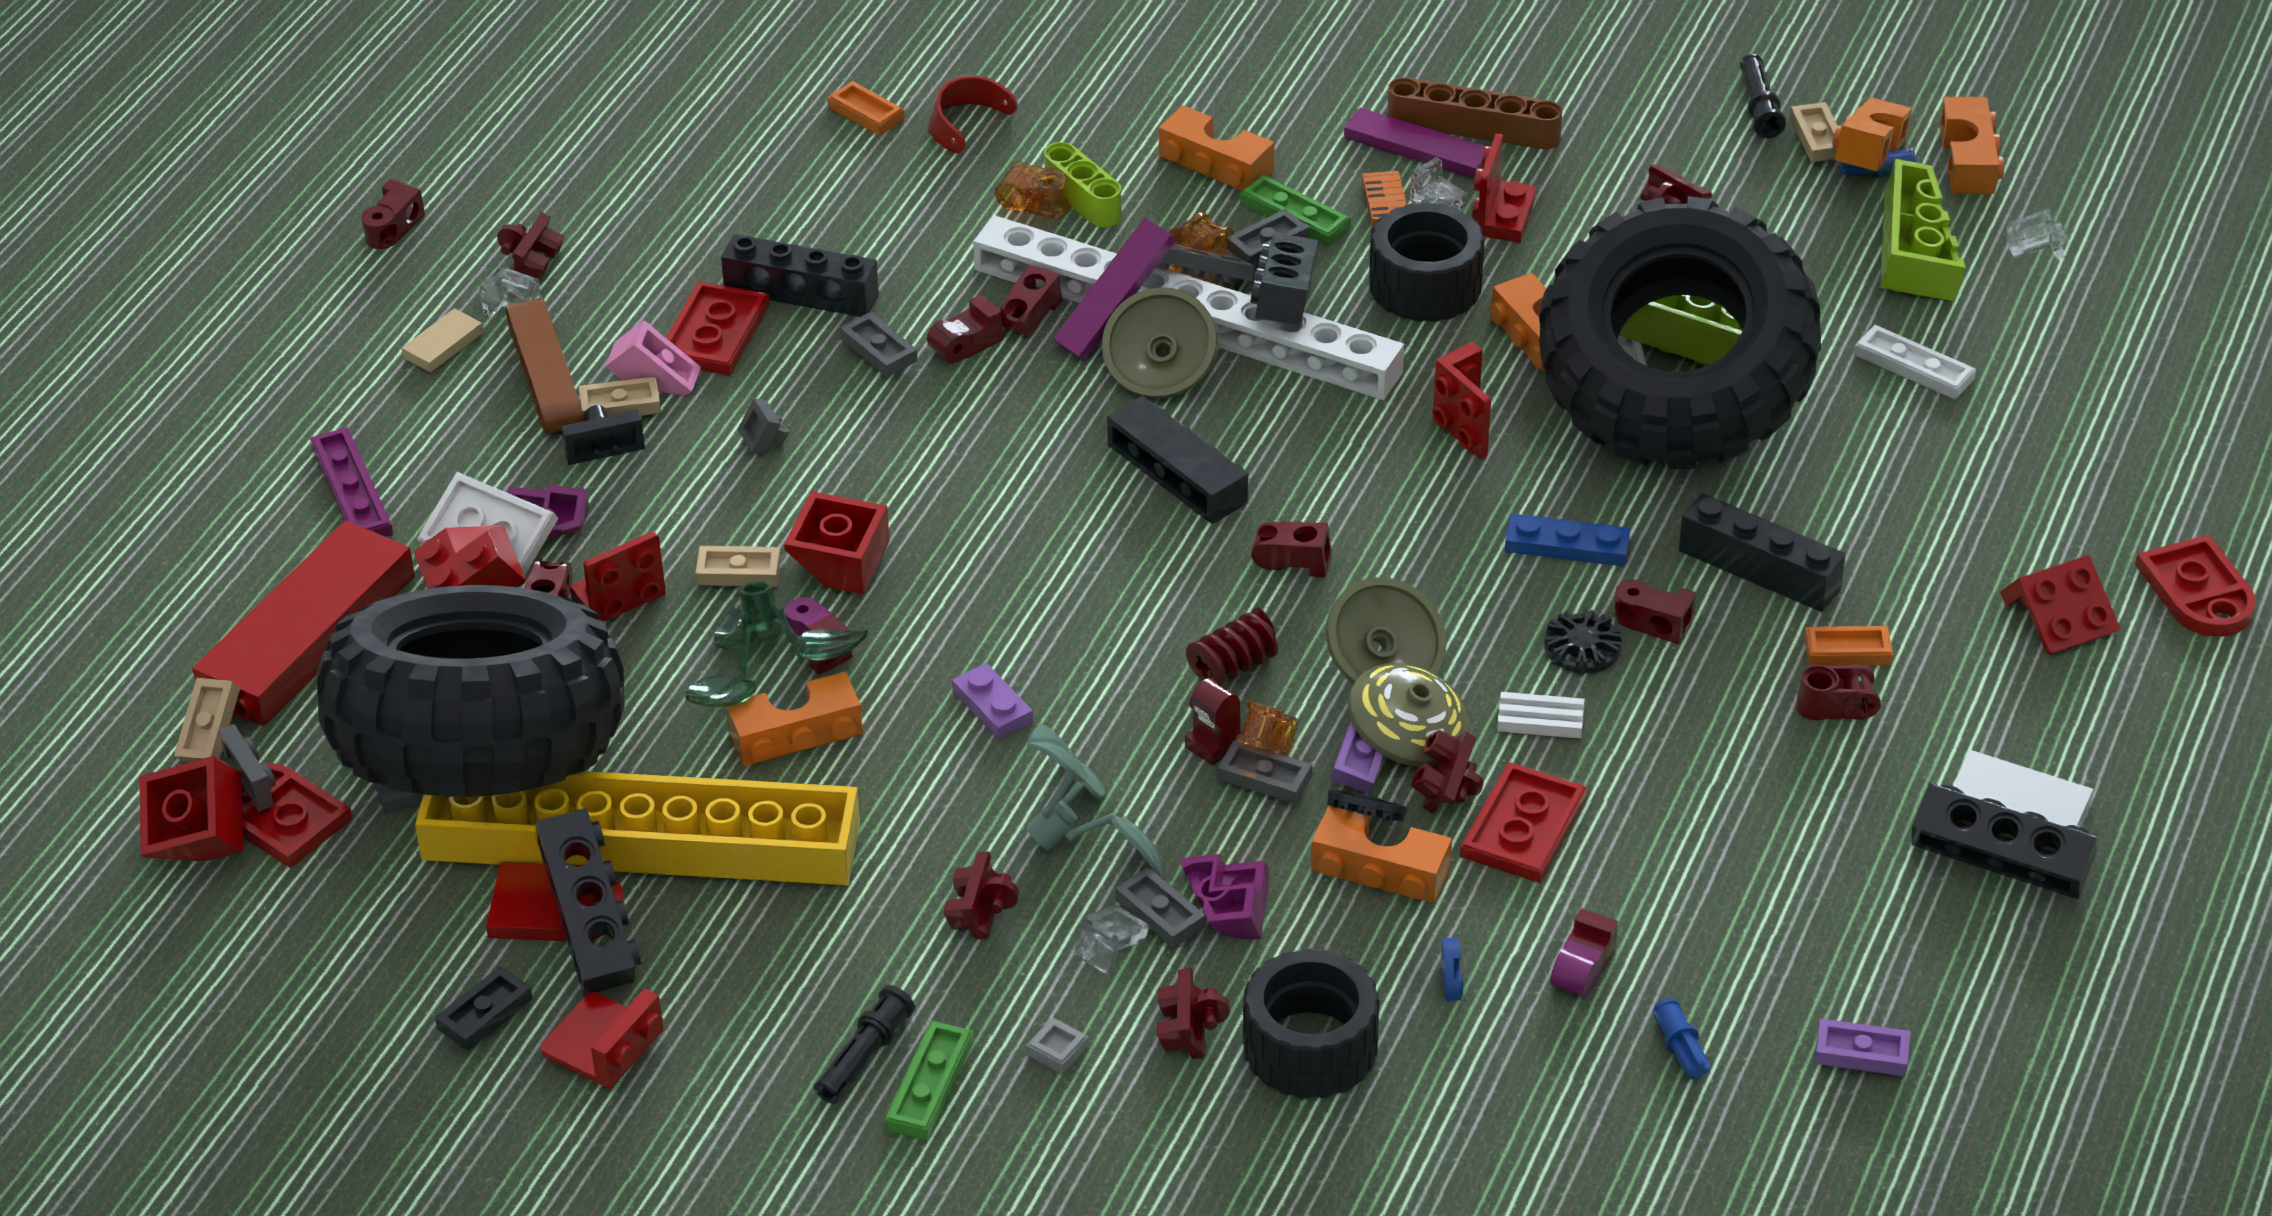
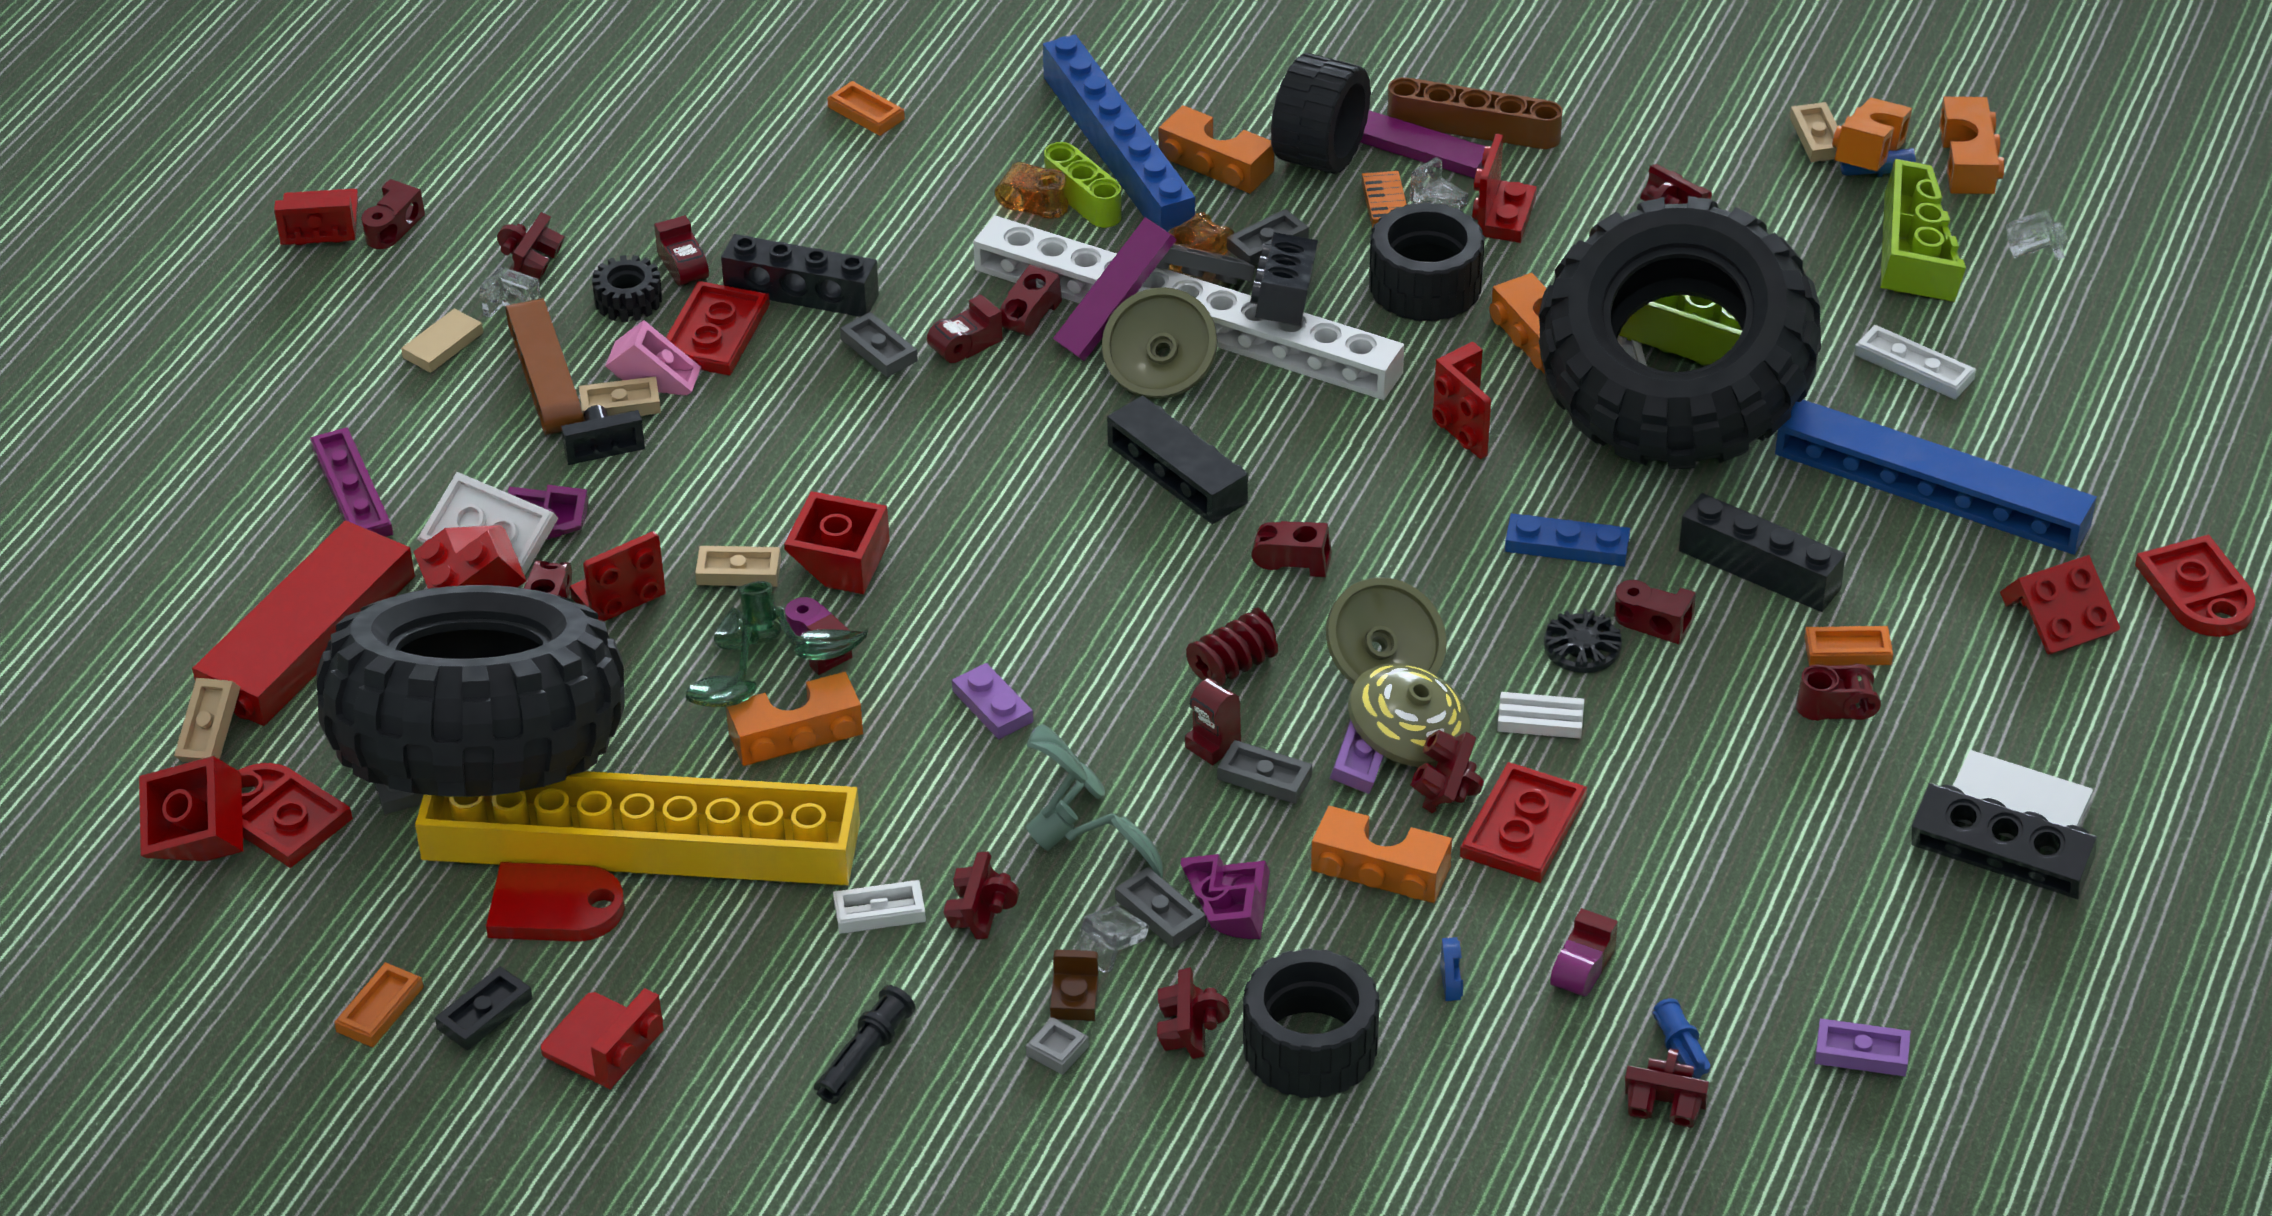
dark grey plate [218,724,276,812] -> none
black brick [535,808,641,996] -> none
dark grey tile [738,398,790,455] -> none
bright green tile [884,1020,974,1141] -> none
red piece [928,75,1018,153] -> none
clear orange piece [1235,700,1298,754] -> none
bright green tile [1240,175,1351,246] -> none
black wheel [1327,789,1407,822] -> none
black pin [1740,54,1786,139] -> none
none -> red bracket [274,188,359,245]
none -> orange tile [334,962,424,1048]
none -> black tyre [592,255,663,322]
none -> dark red leg [654,215,709,286]
none -> white tile [833,880,926,934]
none -> blue brick [1043,34,1195,238]
none -> reddish brown bracket [1050,950,1099,1021]
none -> black tyre [1271,53,1371,174]
none -> dark red hips [1625,1048,1709,1128]
none -> blue brick [1775,400,2097,555]

